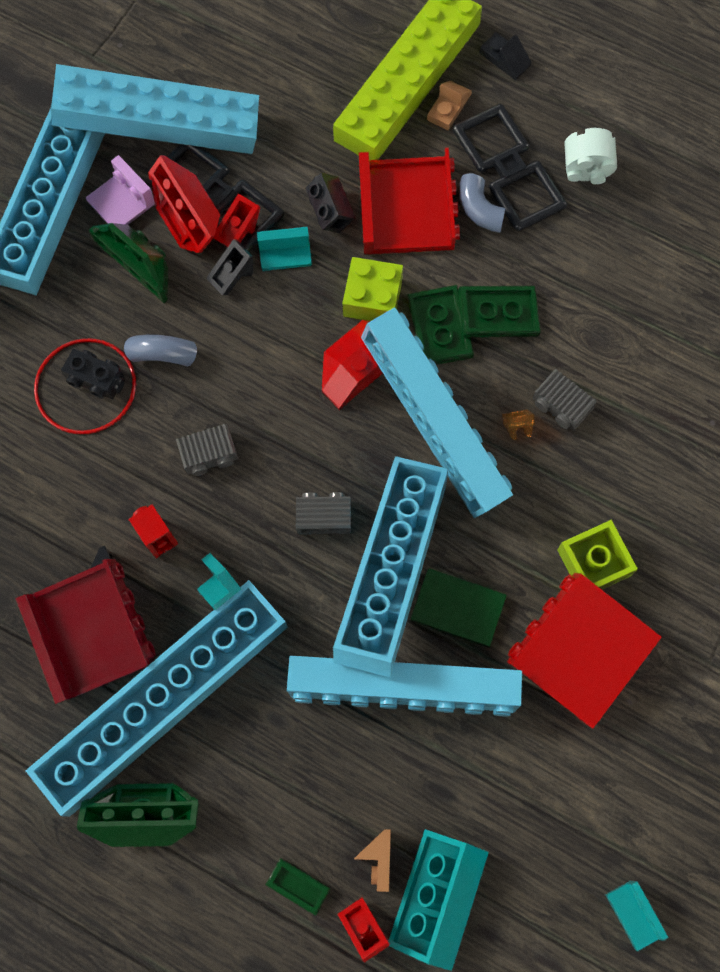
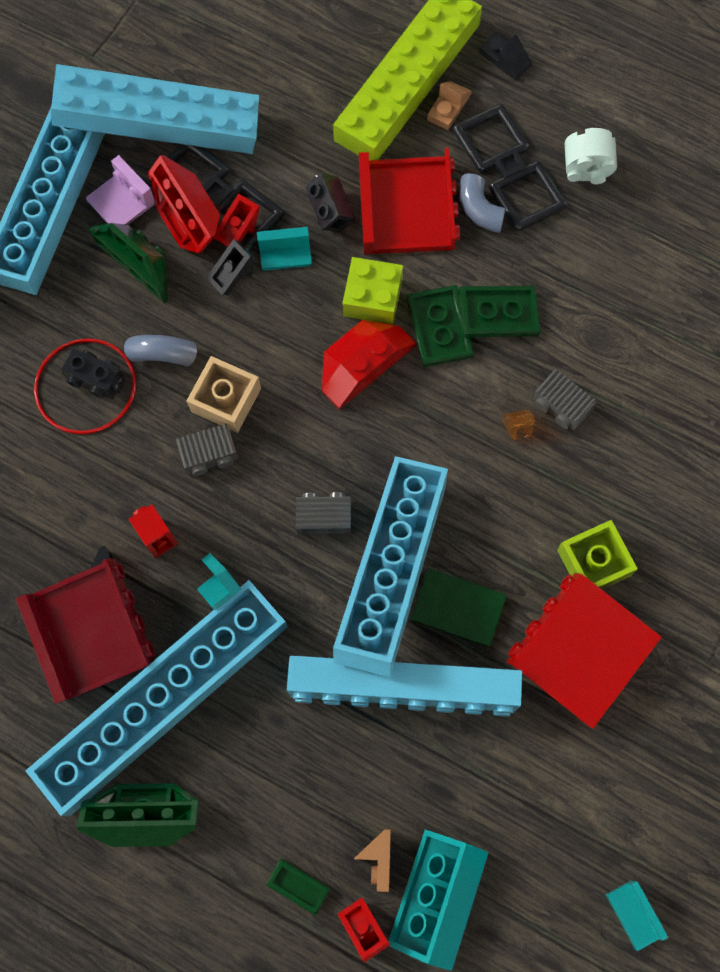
medium azure brick [361,307,513,518] -> none
none -> tan brick [186,356,261,433]

